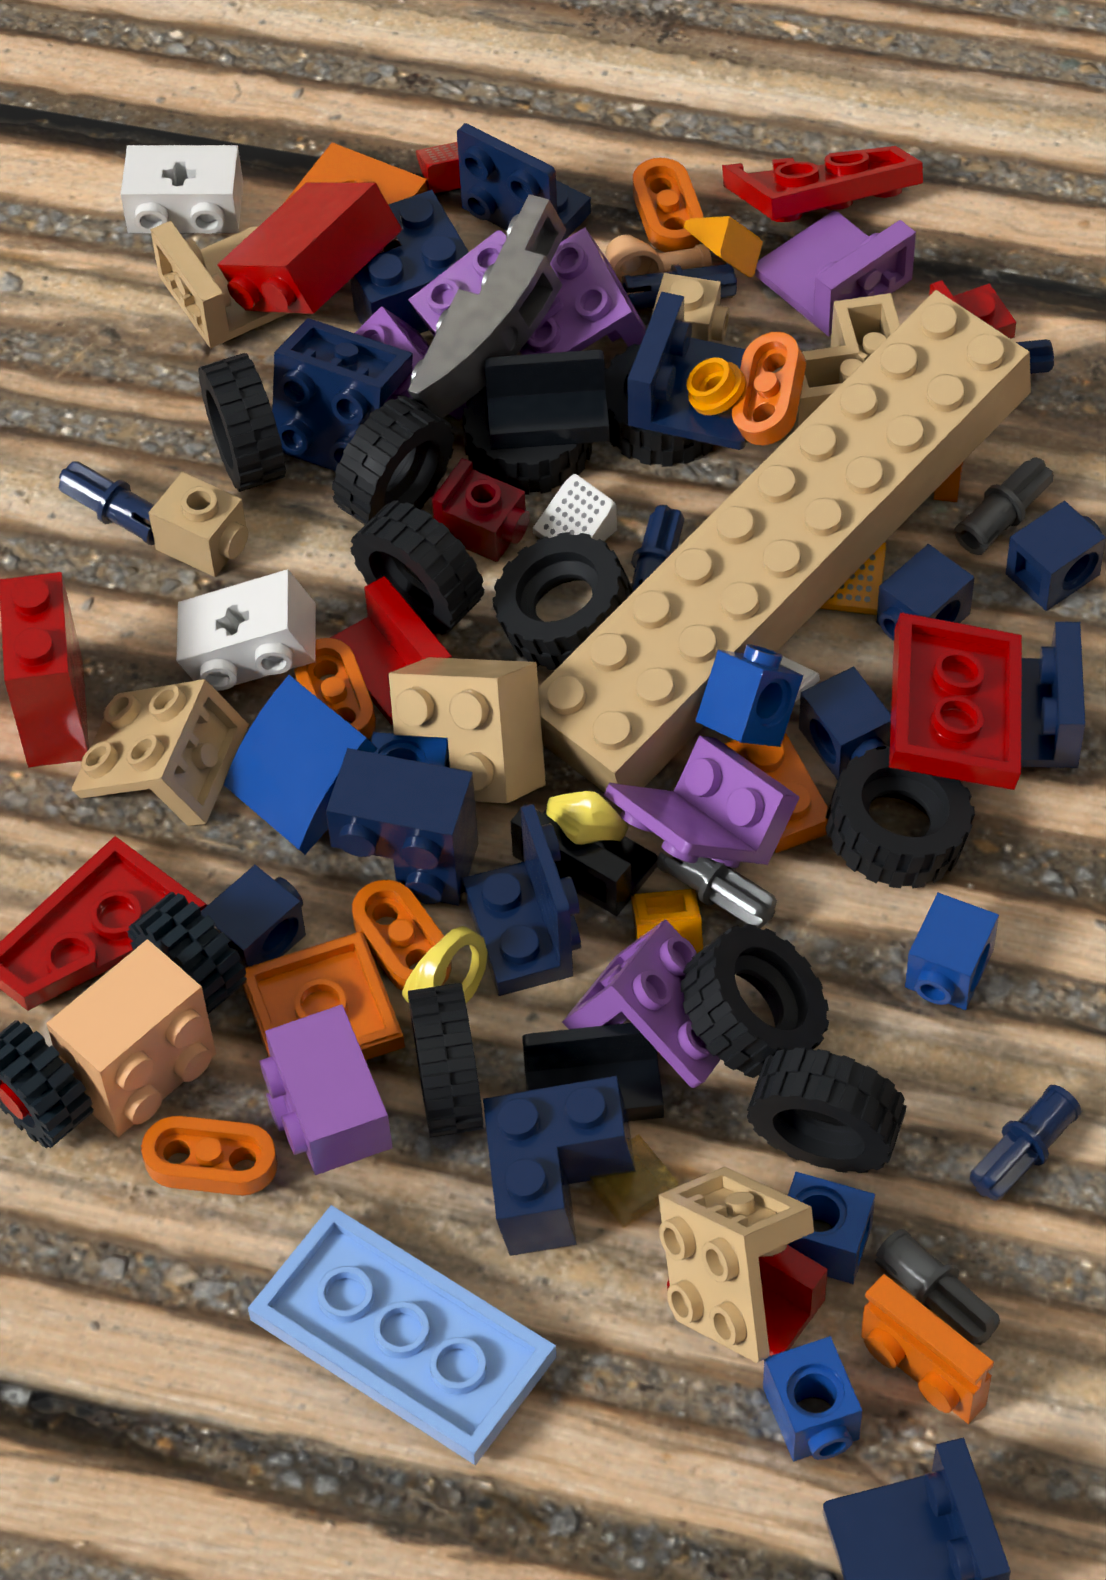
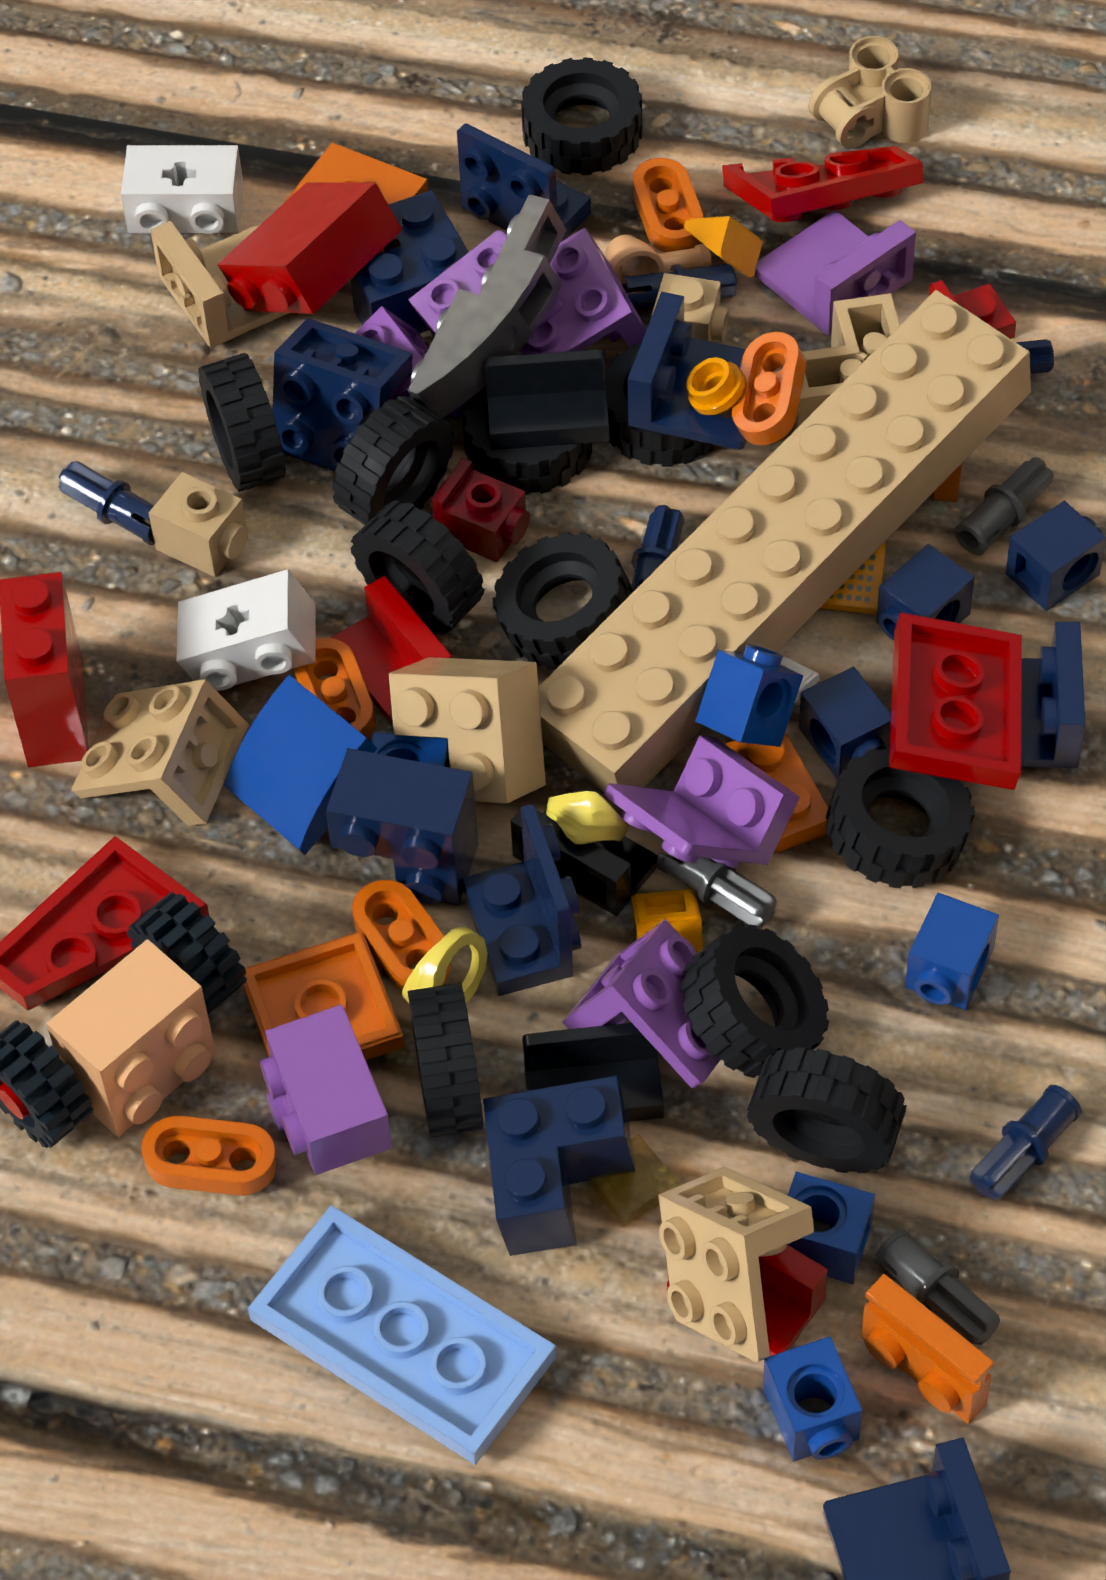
dark blue brick [201,865,306,968] -> none
red slope [416,142,461,194] -> none
white slope [533,474,617,541] -> none
none -> black tyre [521,57,643,175]
none -> tan piece [808,36,932,149]

